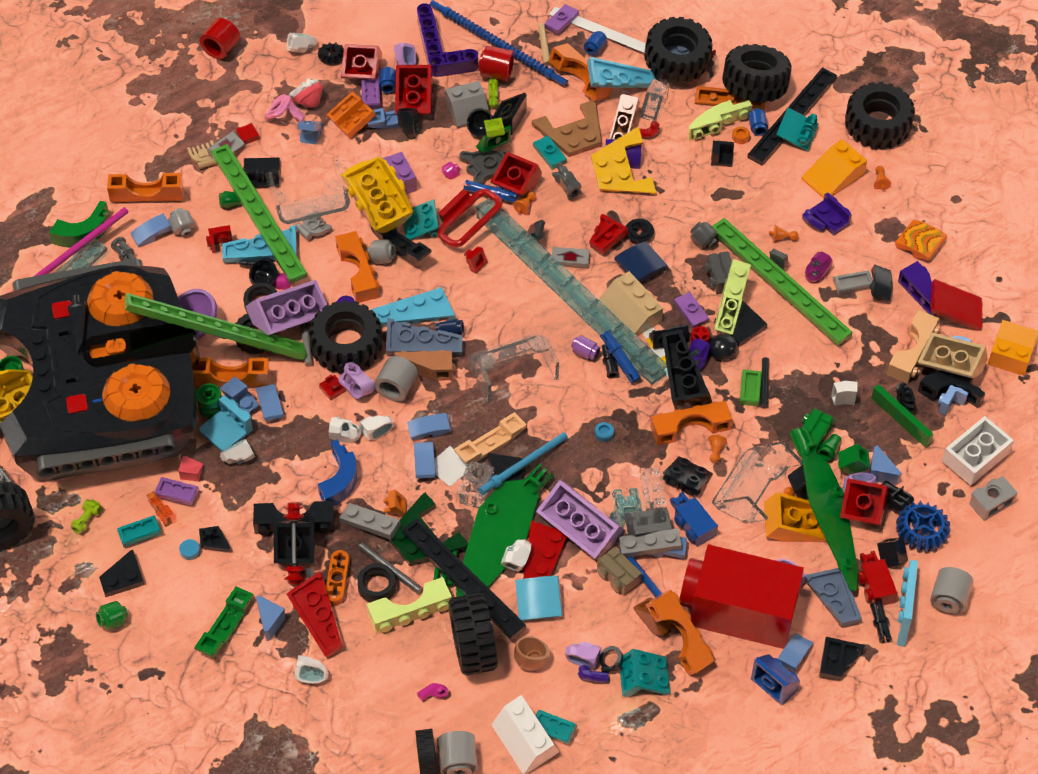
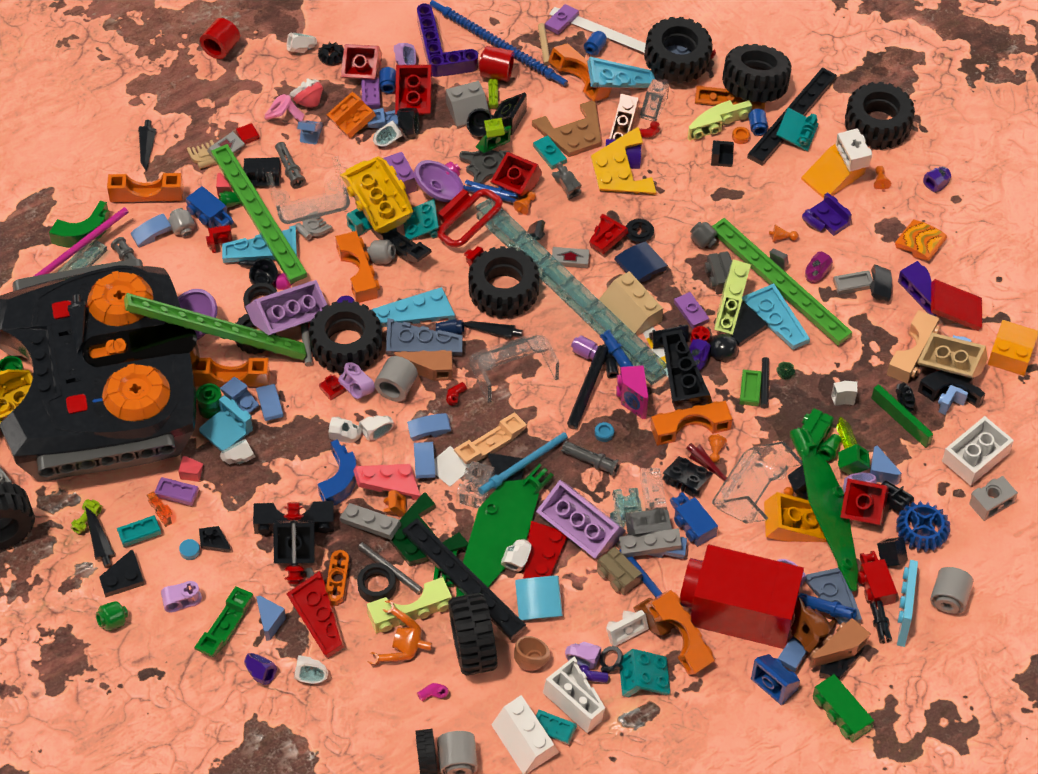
none -> black bar [85,506,115,568]
none -> black bar [138,120,156,172]
none -> lavender piece [161,581,202,613]
none -> blue brick [186,186,234,228]
none -> coral slope [216,173,233,197]
none -> dark purple rock [244,653,277,685]
none -> dark grey pin [275,142,306,189]
none -> teal panel [346,208,372,237]
none -> coral wing [353,464,420,500]
none -> orange piece [367,600,432,665]
none -> rock [372,120,403,147]
none -> medium lavender dish [414,160,464,202]
none -> red arm [446,382,467,406]
none -> black bar [464,321,523,339]
none -> black tyre [468,246,539,318]
none -> white wedge [543,656,605,733]
none -> dark grey pin [561,441,620,477]
none -> black axle [567,345,608,429]
none -> white tile [606,610,649,646]
none -> dark pink slope [616,365,648,419]
none -> dark red piece [686,443,728,482]
none -> medium azure wing [742,283,810,350]
none -> clear green plate [776,362,795,380]
none -> dark orange piece [791,598,836,653]
none -> blue pin [797,593,857,620]
none -> nougat slope [809,618,871,668]
none -> green brick [813,674,874,743]
none -> white brick [835,128,873,172]
none -> clear neon green slope [836,417,857,449]
none -> dark purple rock [923,166,951,192]

